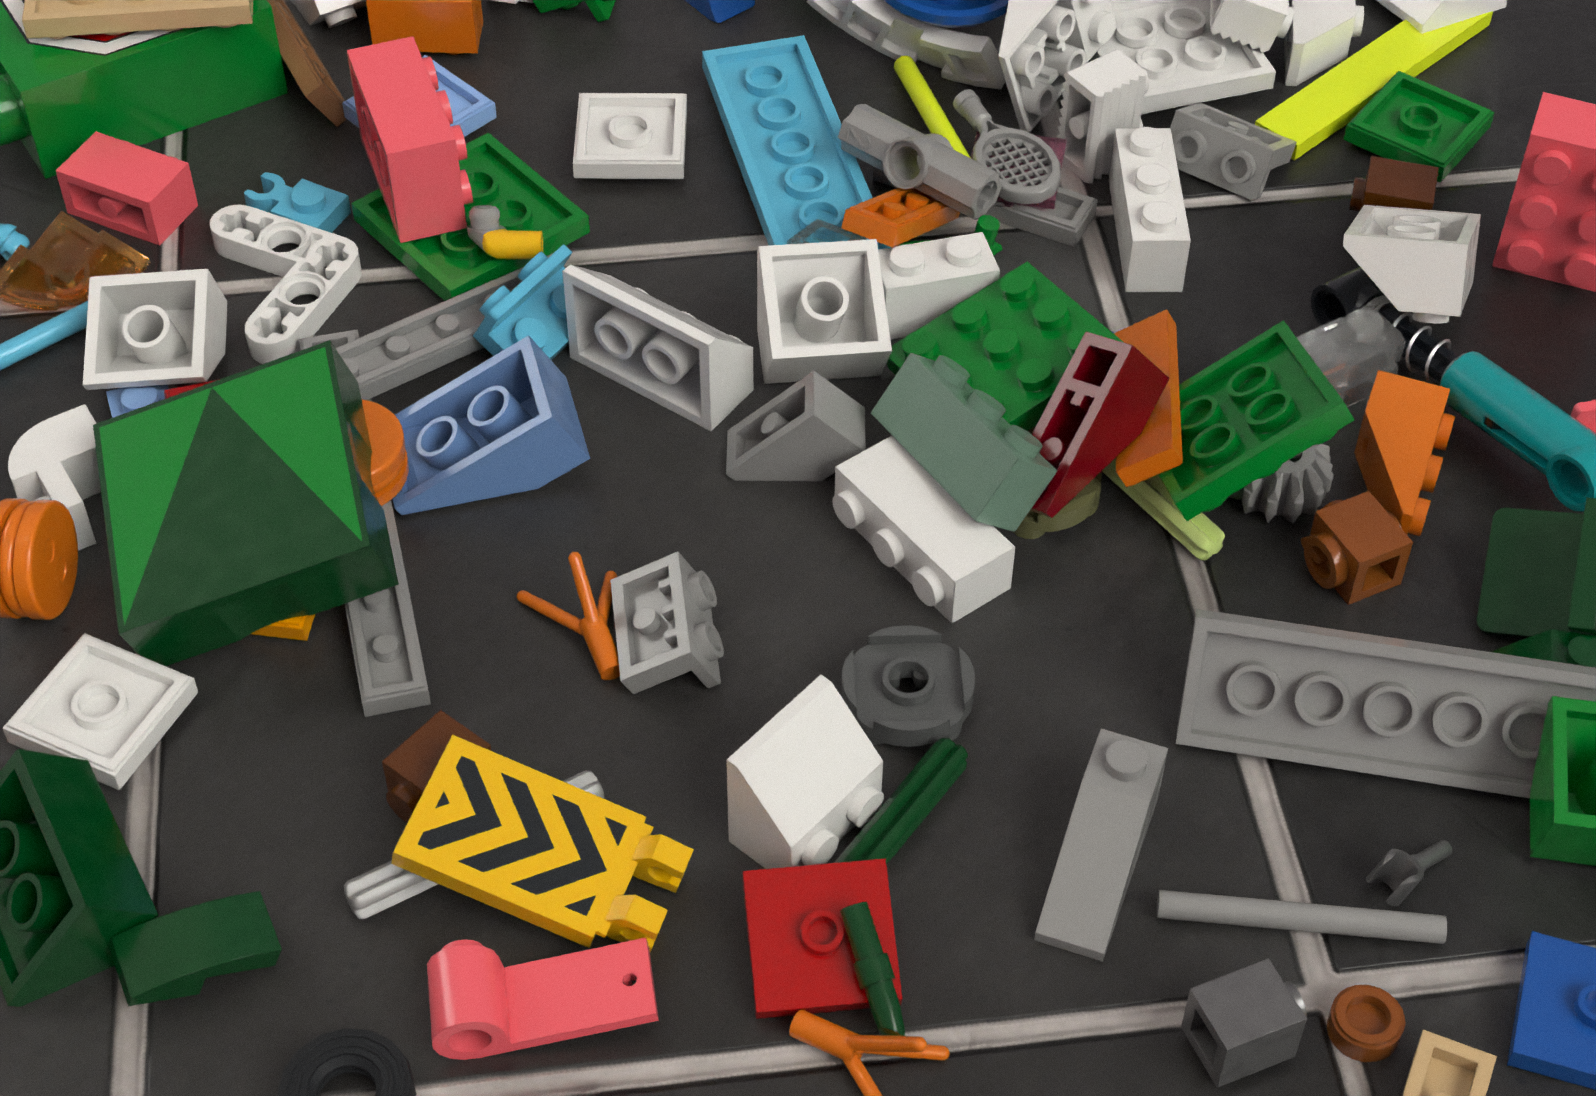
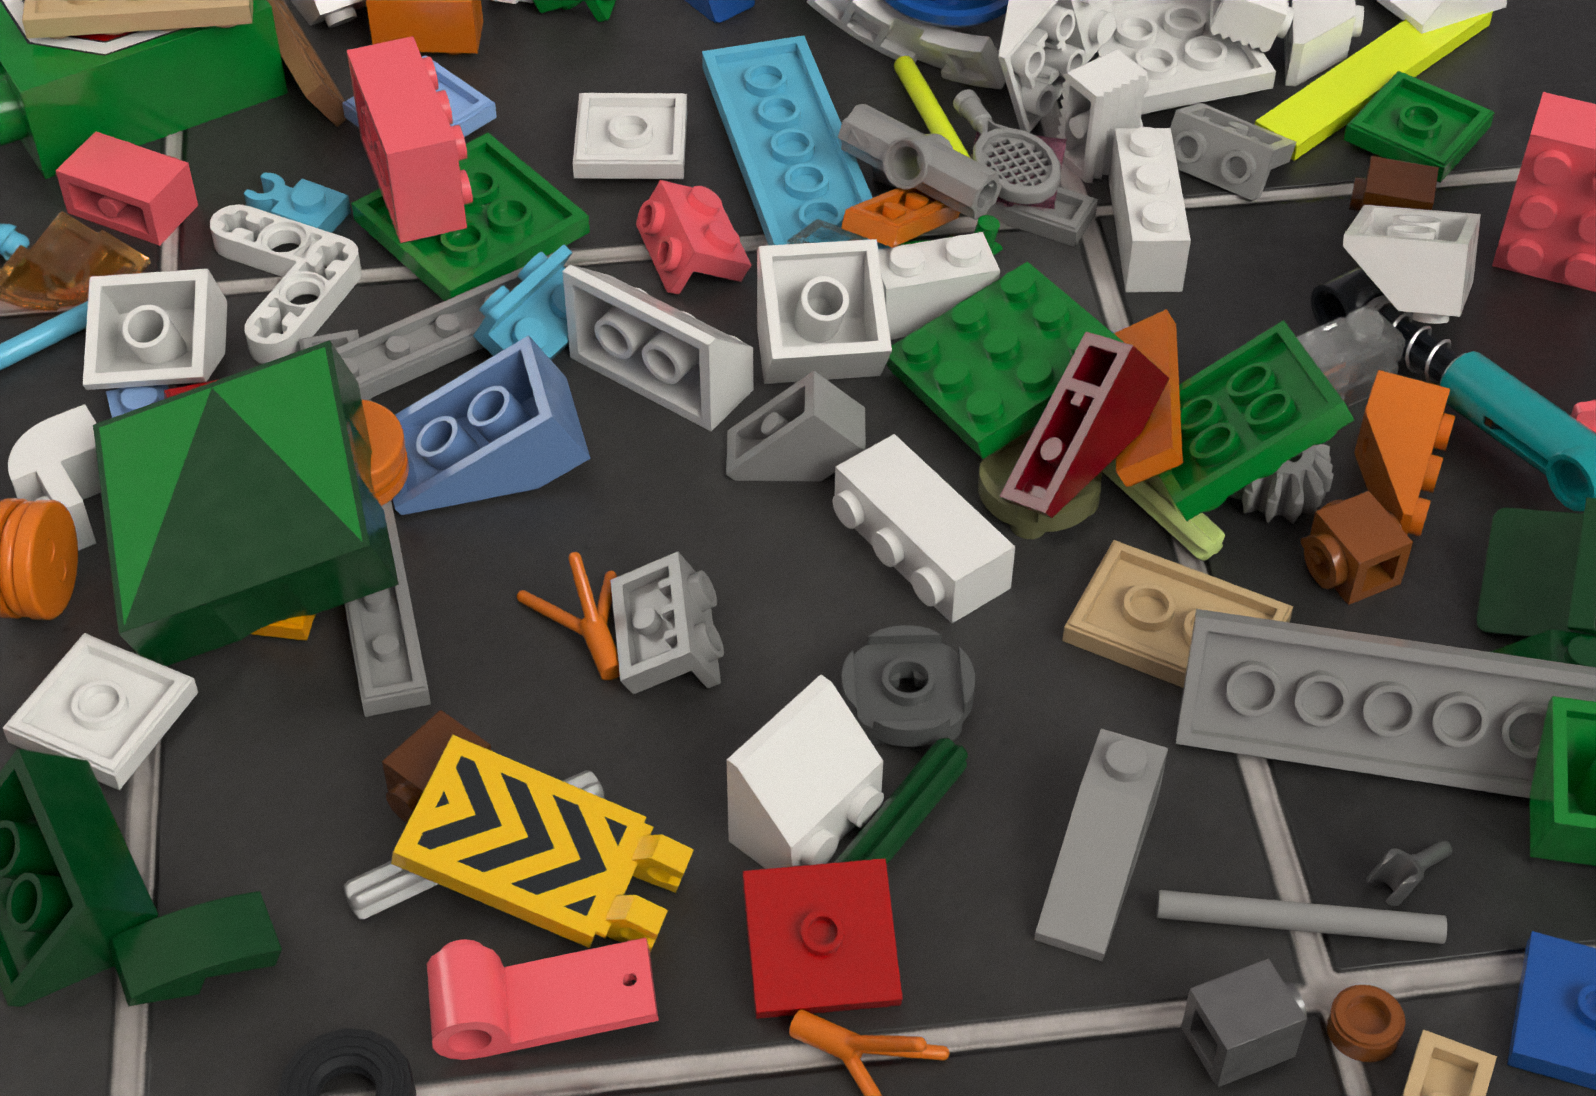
yellow arm [466,205,543,259] -> none
dark green piece [840,902,905,1036] -> none
sand green brick [871,353,1057,532] -> none
none -> coral bracket [636,180,752,295]
none -> tan tile [1062,540,1294,688]

